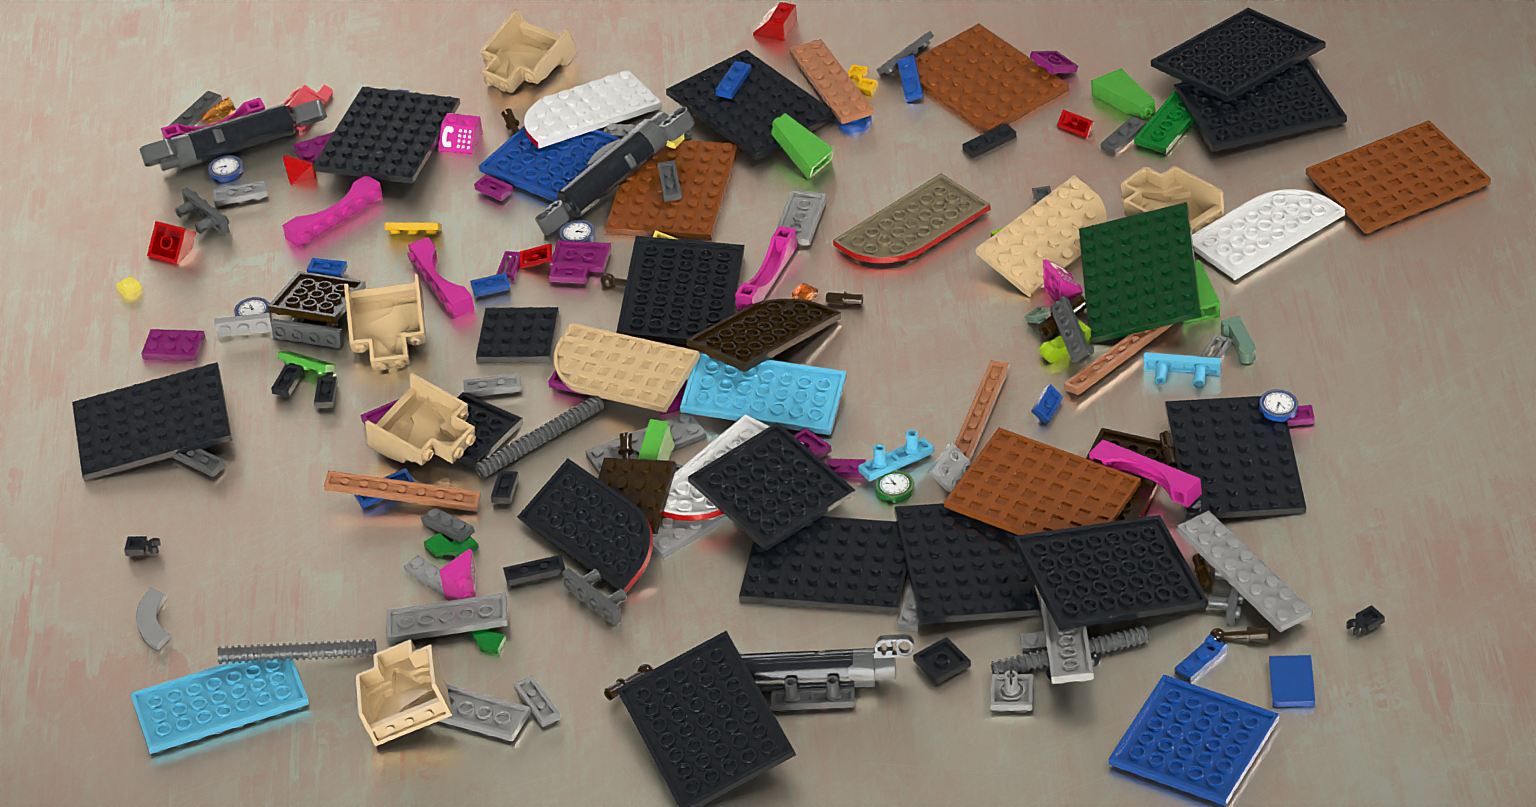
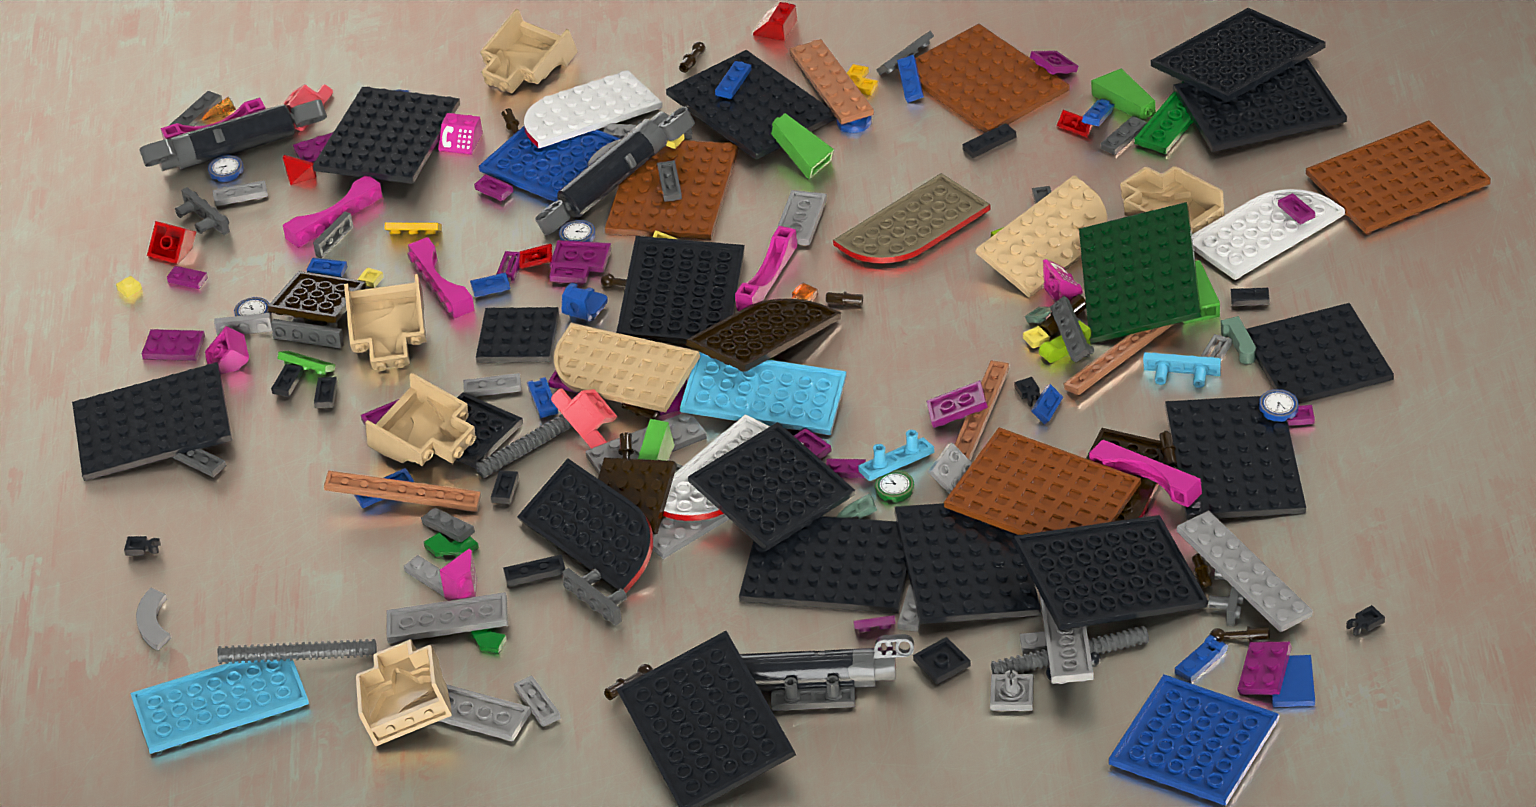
none -> magenta plate [167,266,208,289]
none -> dark pink slope [205,326,249,374]
none -> dark grey plate [313,212,353,258]
none -> light yellow plate [358,267,384,288]
none -> blue plate [527,377,558,418]
none -> coral plate [551,388,617,449]
none -> blue piece [561,283,608,321]
none -> dark brown axle [621,403,658,419]
none -> dark brown pin [679,41,706,73]
none -> sand green plate [837,493,877,519]
none -> magenta plate [853,615,896,633]
none -> magenta plate [926,380,988,428]
none -> black plate [1014,377,1041,407]
none -> light yellow plate [1023,326,1049,349]
none -> blue plate [1082,99,1115,127]
none -> black plate [1231,287,1270,306]
none -> magenta plate [1237,642,1292,695]
none -> black plate [1246,303,1394,404]
none -> magenta plate [1278,193,1315,225]

